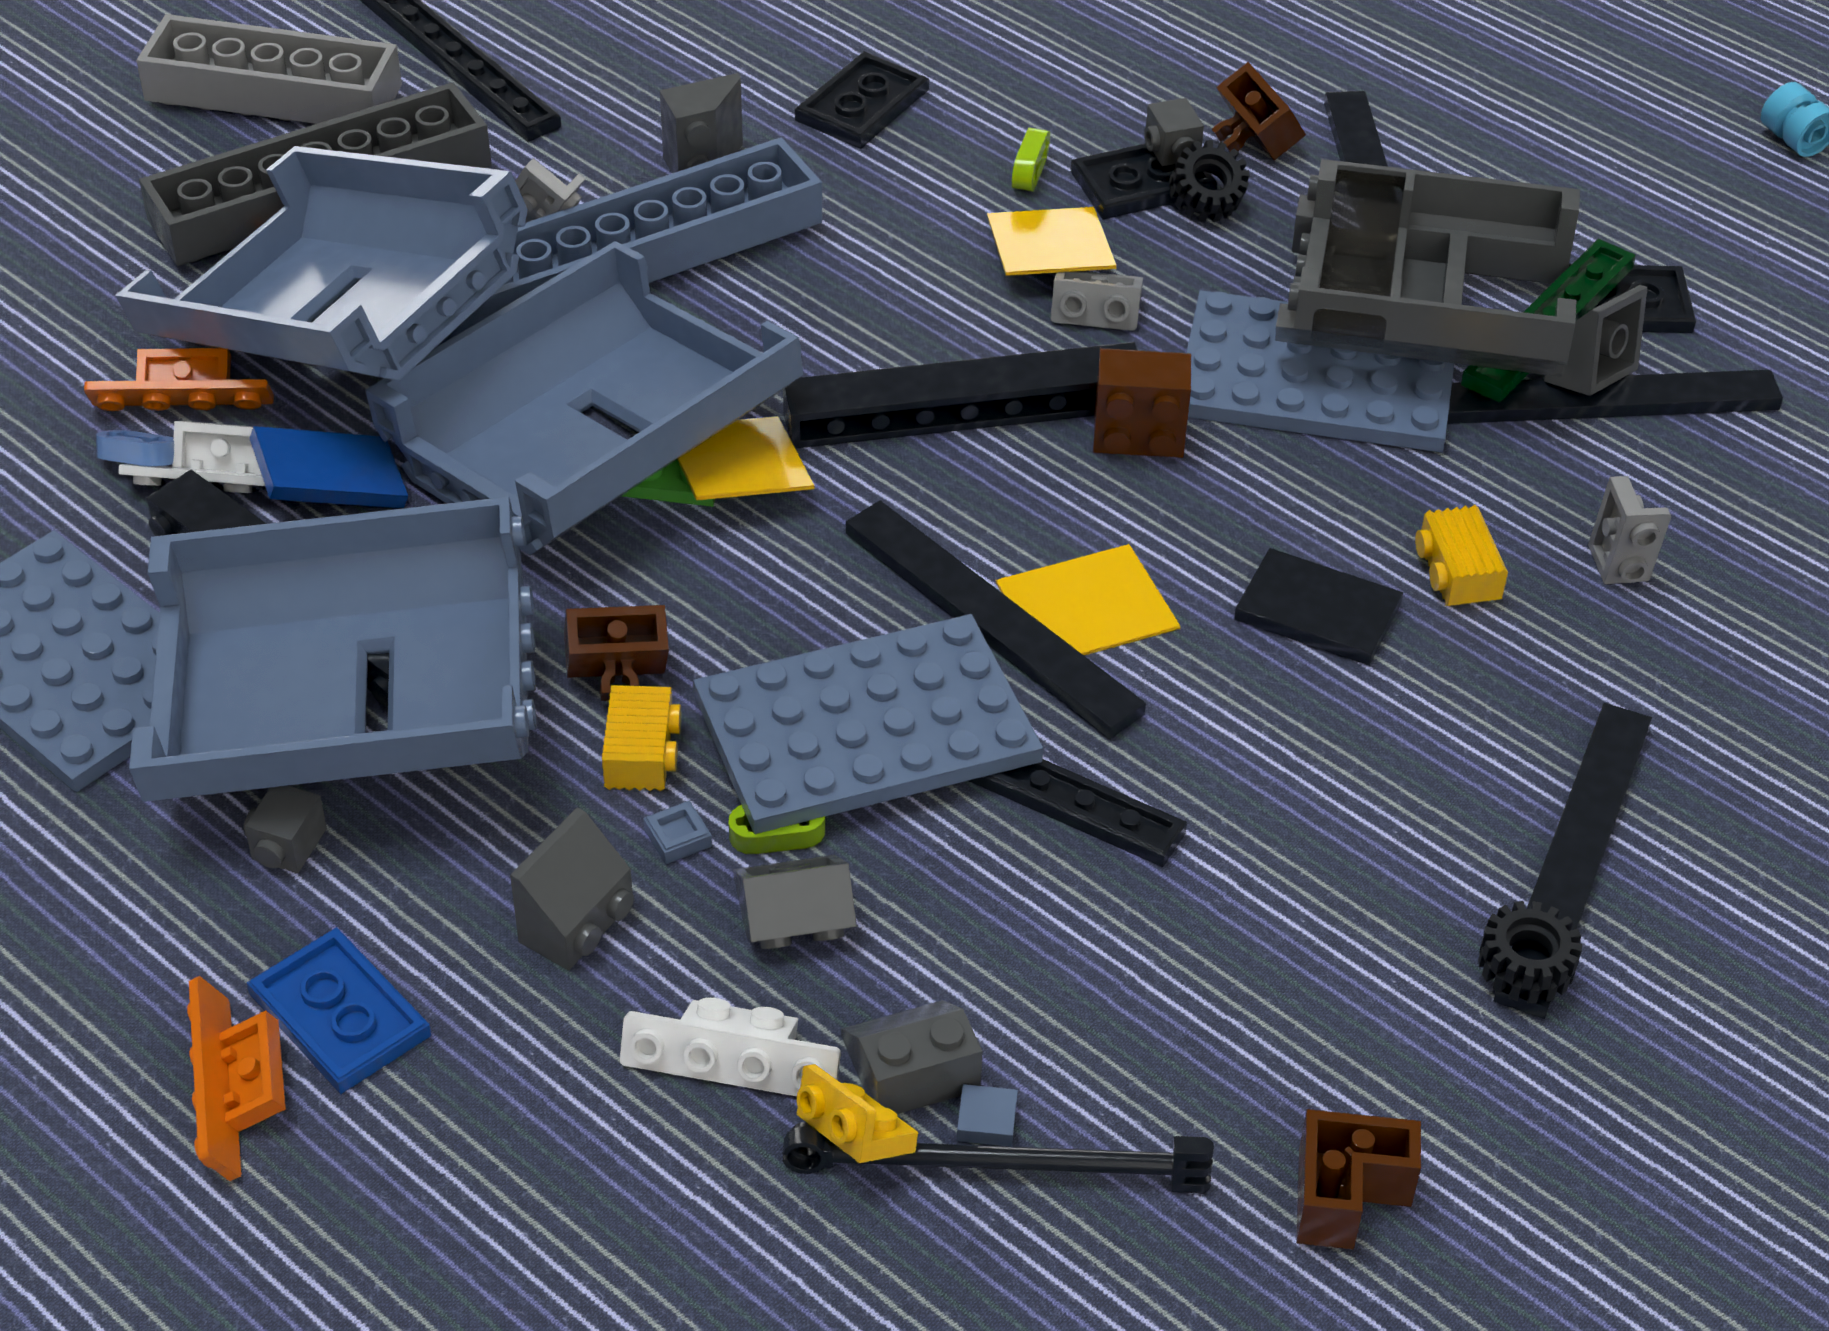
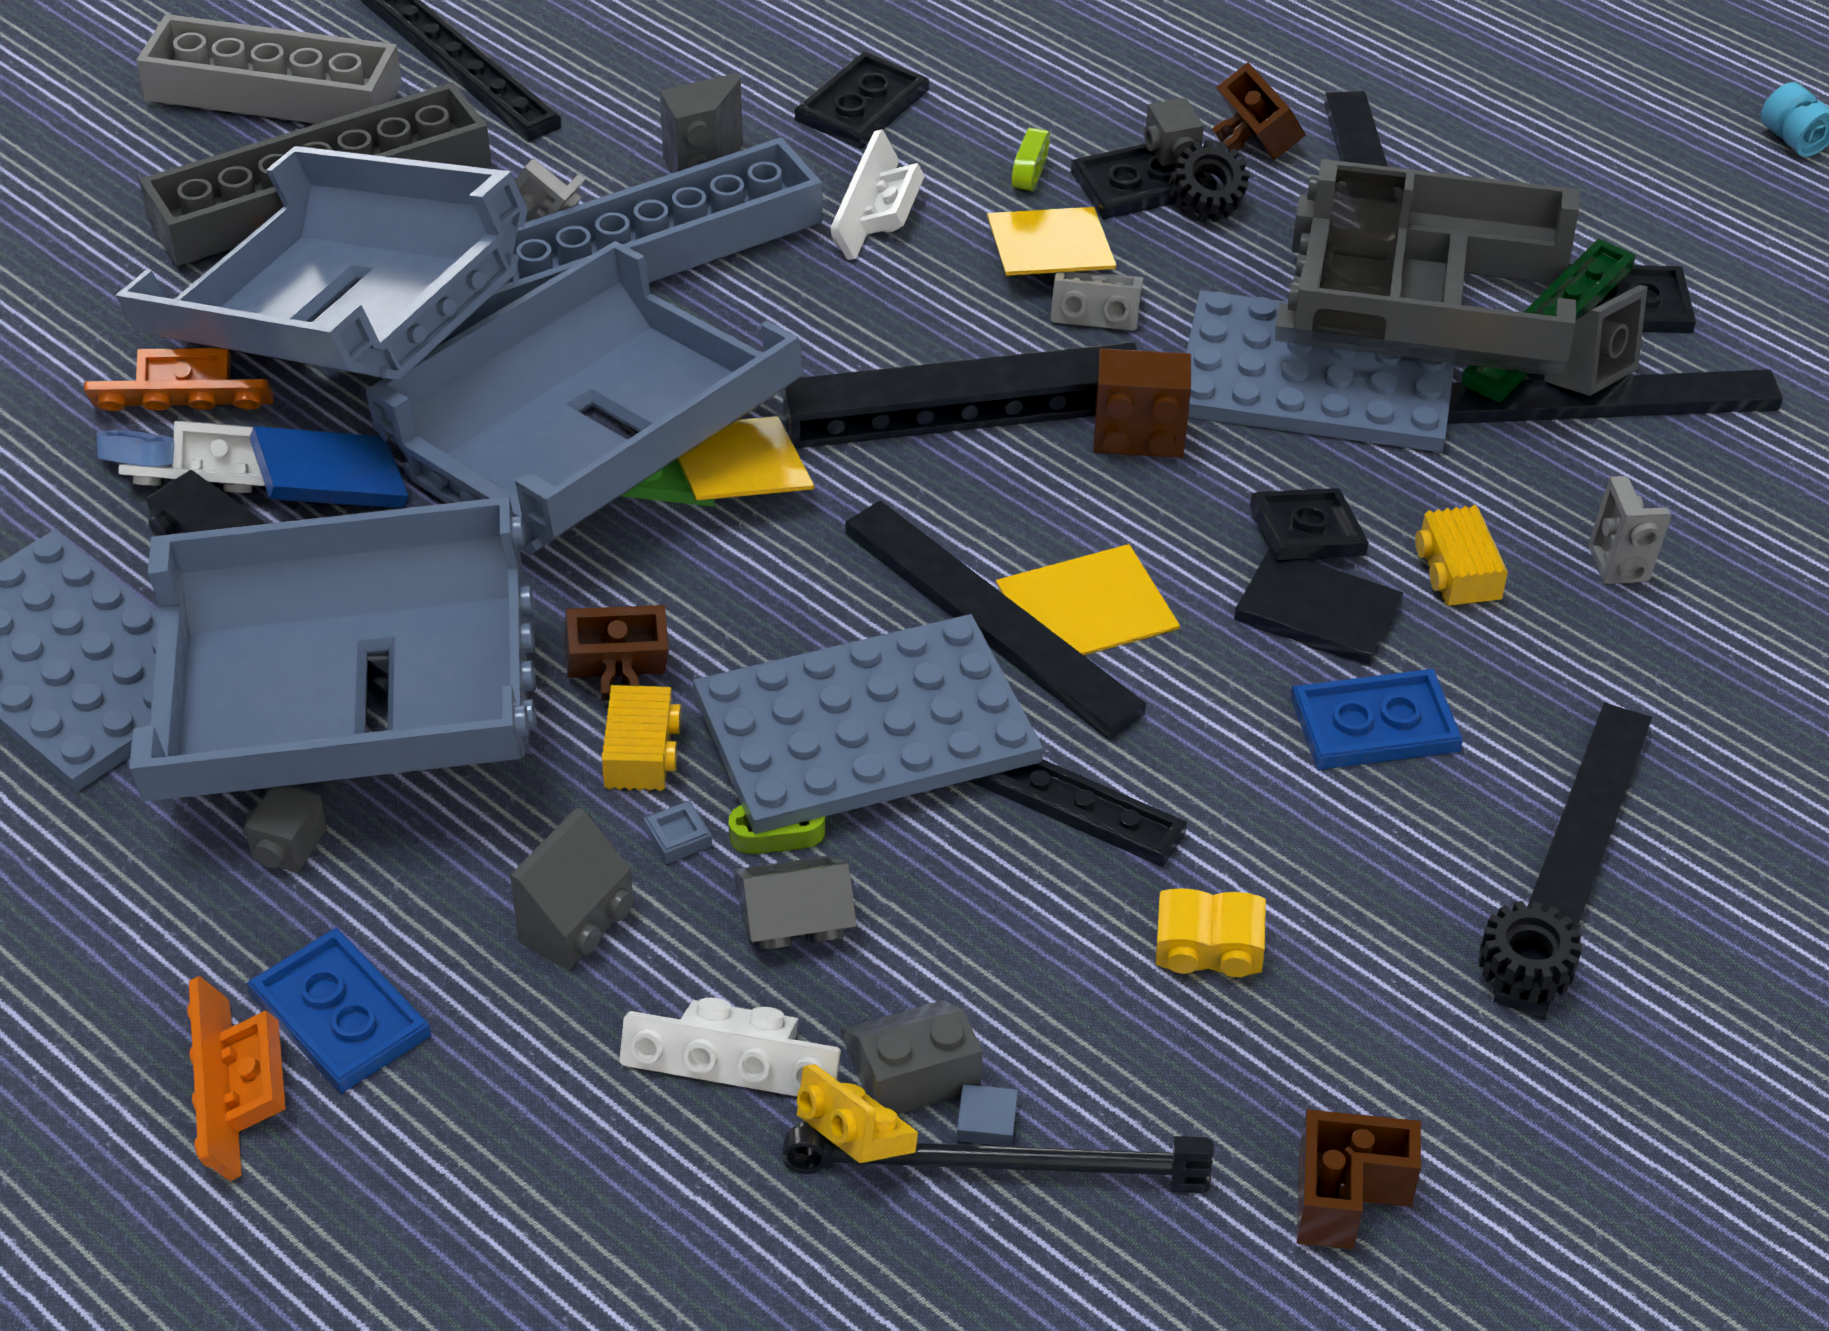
none -> white bracket [831,129,925,260]
none -> yellow brick [1155,888,1266,977]
none -> black tile [1250,488,1369,560]
none -> blue tile [1290,669,1463,770]

